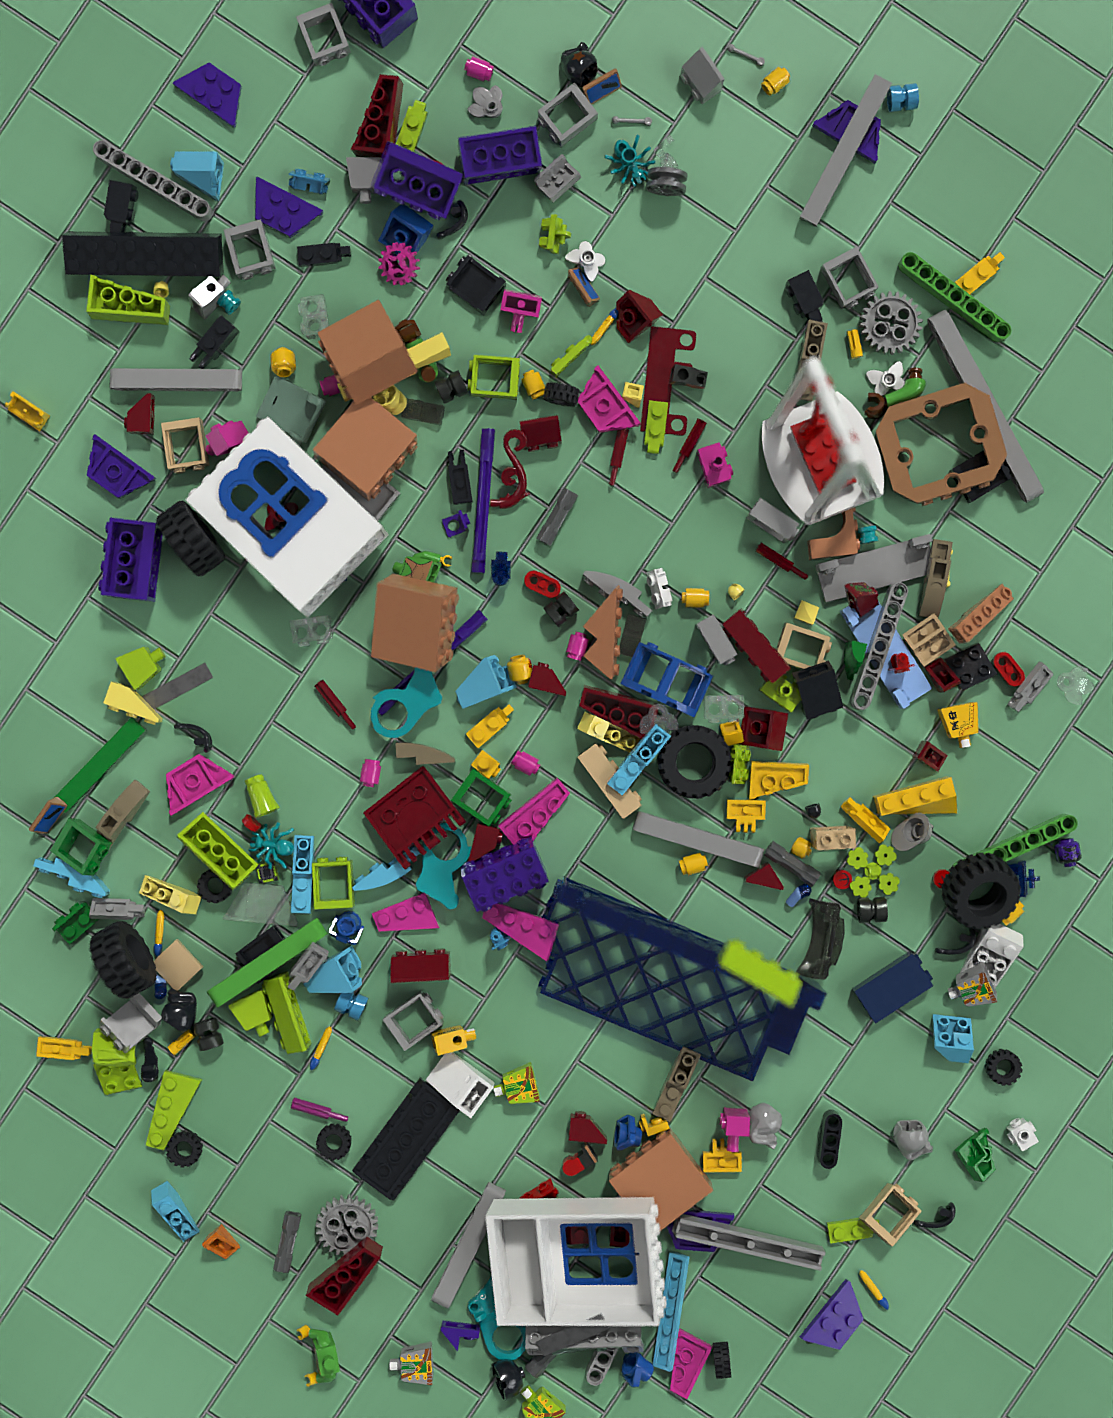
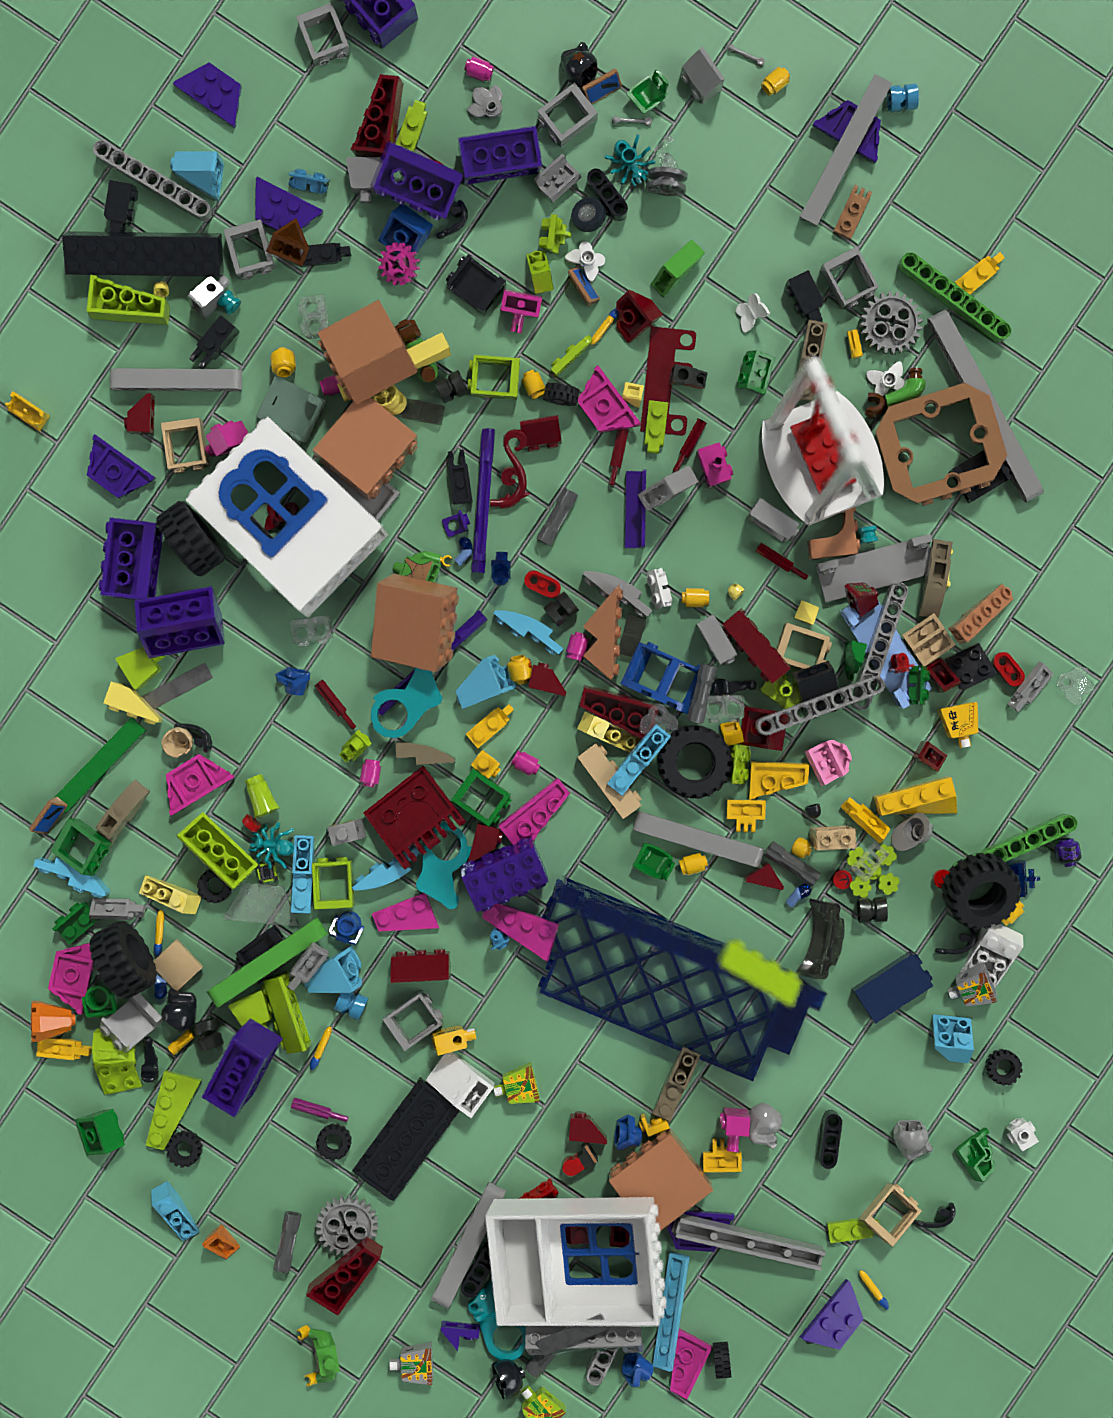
none -> orange cone [31,1001,75,1042]
none -> dark pink wing [48,943,94,1015]
none -> green slope [75,1109,125,1156]
none -> green piece [82,982,117,1018]
none -> dark purple brick [135,586,225,659]
none -> tan hair [161,727,193,758]
none -> dark purple brick [202,1018,283,1118]
none -> reddish brown slope [266,218,310,266]
none -> blue piece [275,667,311,696]
none -> light grey torso [327,818,366,846]
none -> lime hips [339,730,372,762]
none -> arm [454,537,473,566]
none -> black beam [461,1242,491,1298]
none -> medium azure slope [493,610,563,655]
none -> lime slope [526,250,554,294]
none -> black wheel [571,197,606,232]
none -> black beam [587,168,628,221]
none -> dark purple panel [625,469,646,549]
none -> green piece [626,69,669,114]
none -> green piece [632,842,675,880]
none -> light grey window [638,465,699,512]
none -> bright green slope [650,239,705,297]
none -> dark grey axle [687,663,717,724]
none -> black piece [712,679,757,696]
none -> white animal [736,293,770,332]
none -> green bracket [737,350,775,395]
none -> light grey beam [755,676,885,735]
none -> bright pink slope [805,740,852,786]
none -> medium nougat hinge [833,184,872,240]
none -> clear slope [849,841,889,882]
none -> green hinge [909,666,930,705]

